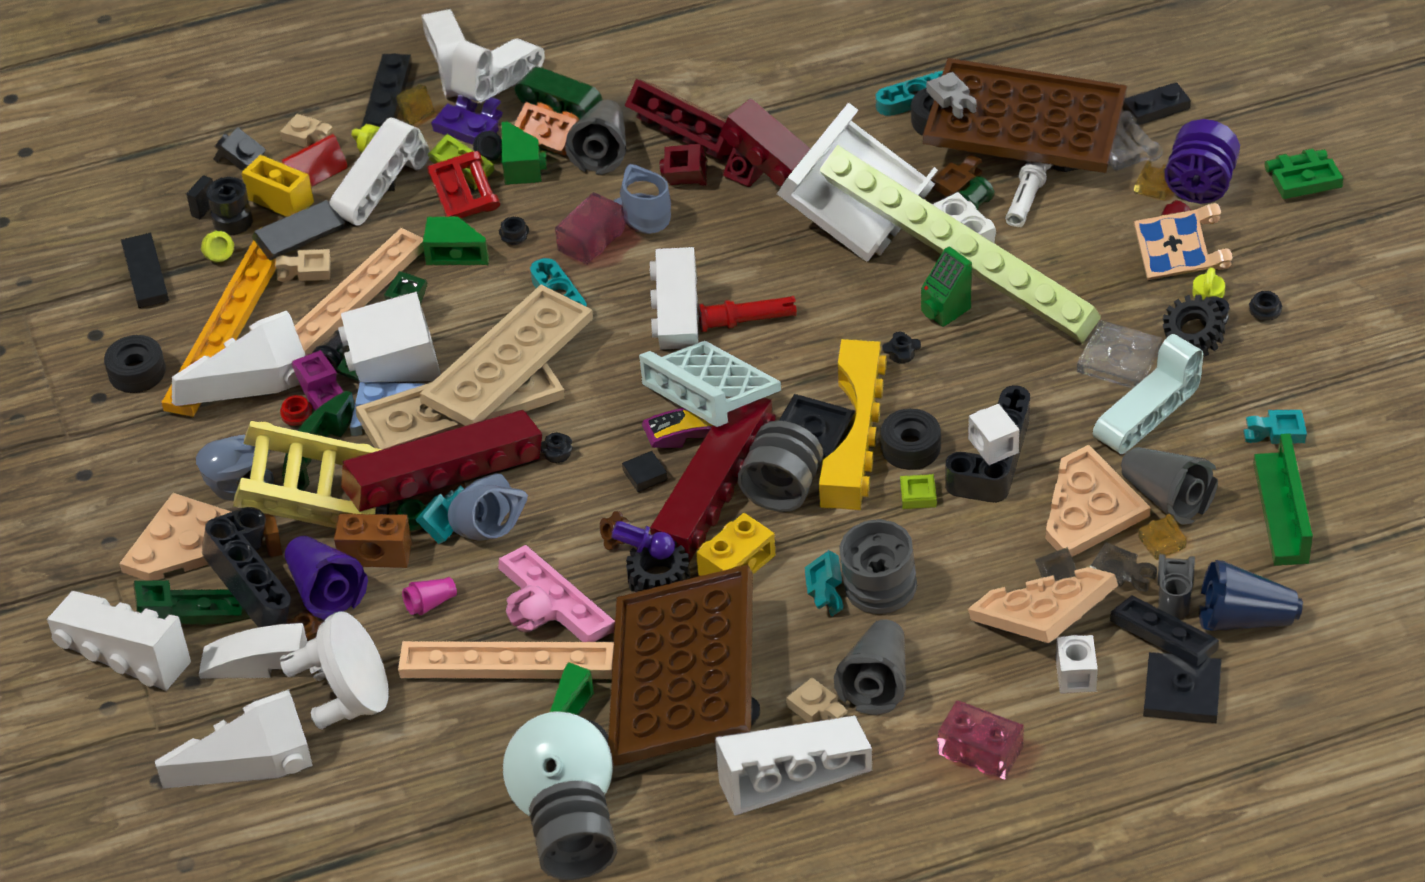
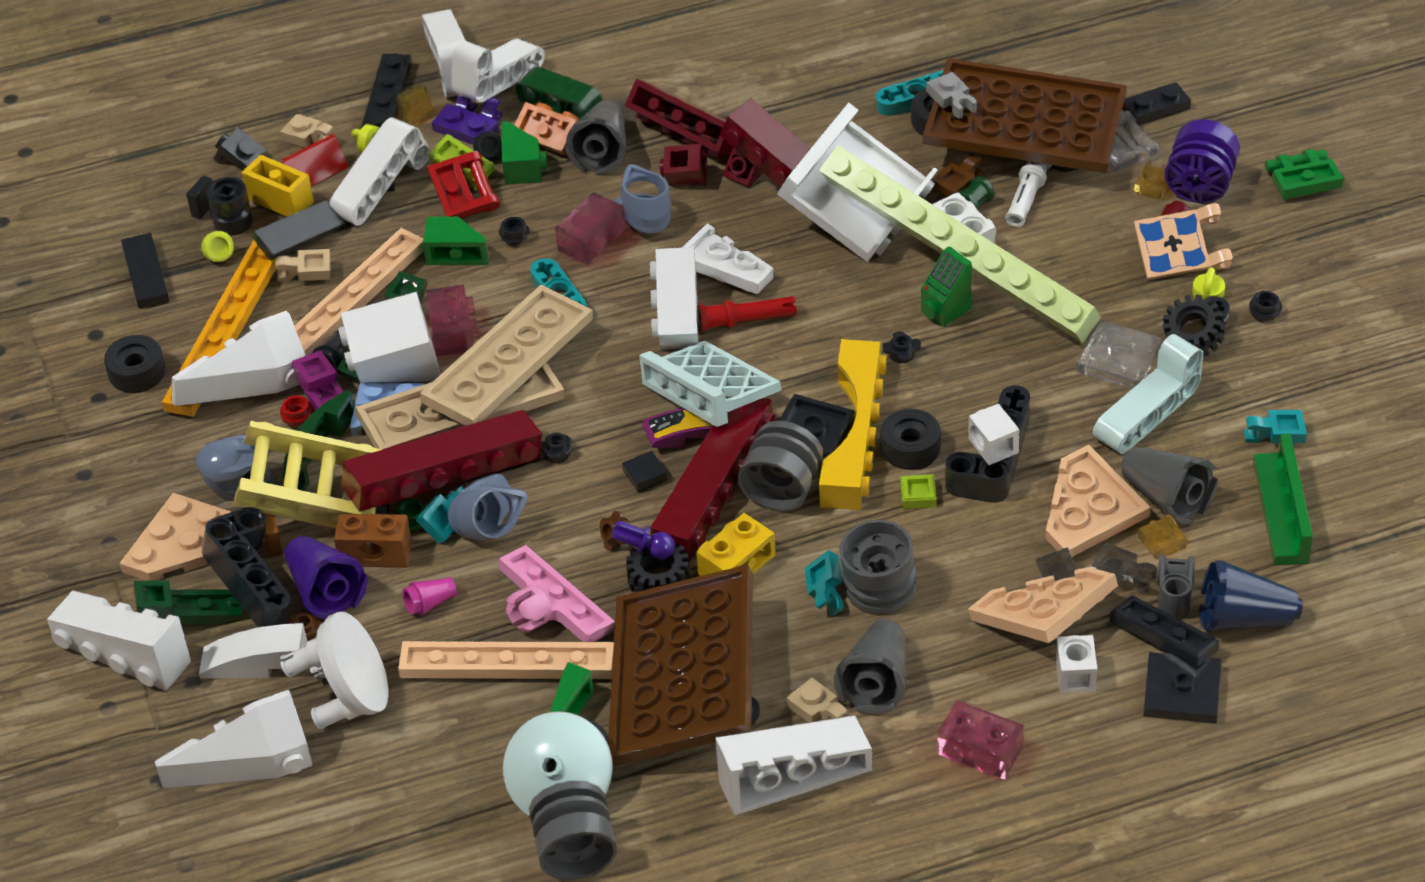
none -> clear pink brick [426,284,479,357]
none -> white wing [682,223,774,294]

